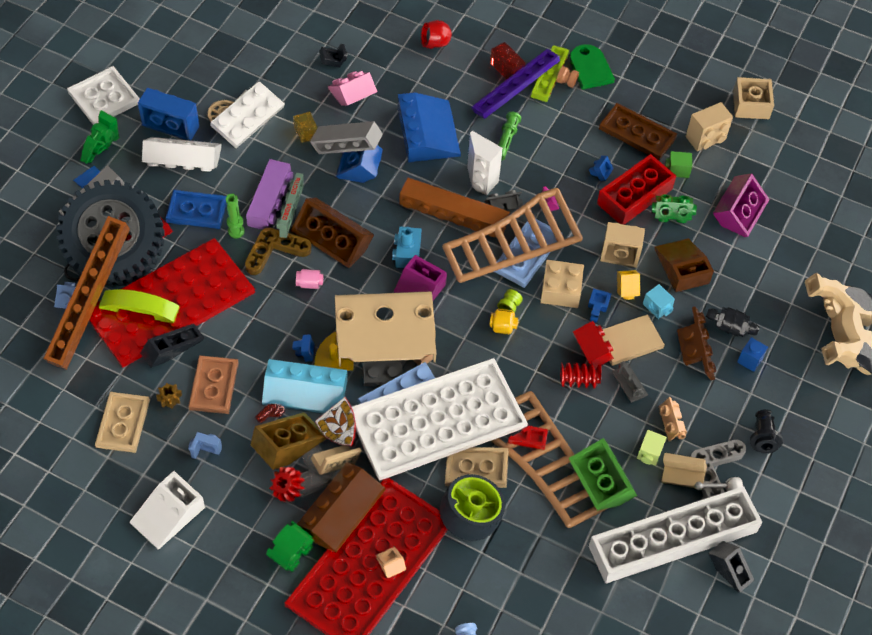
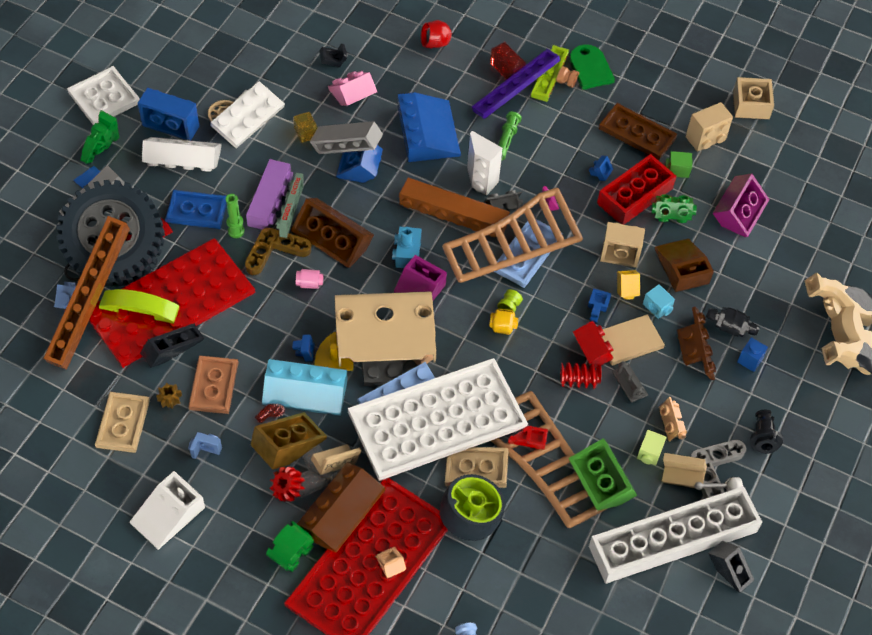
shield [315,397,356,446] -> none
tan brick [541,260,584,308] -> none

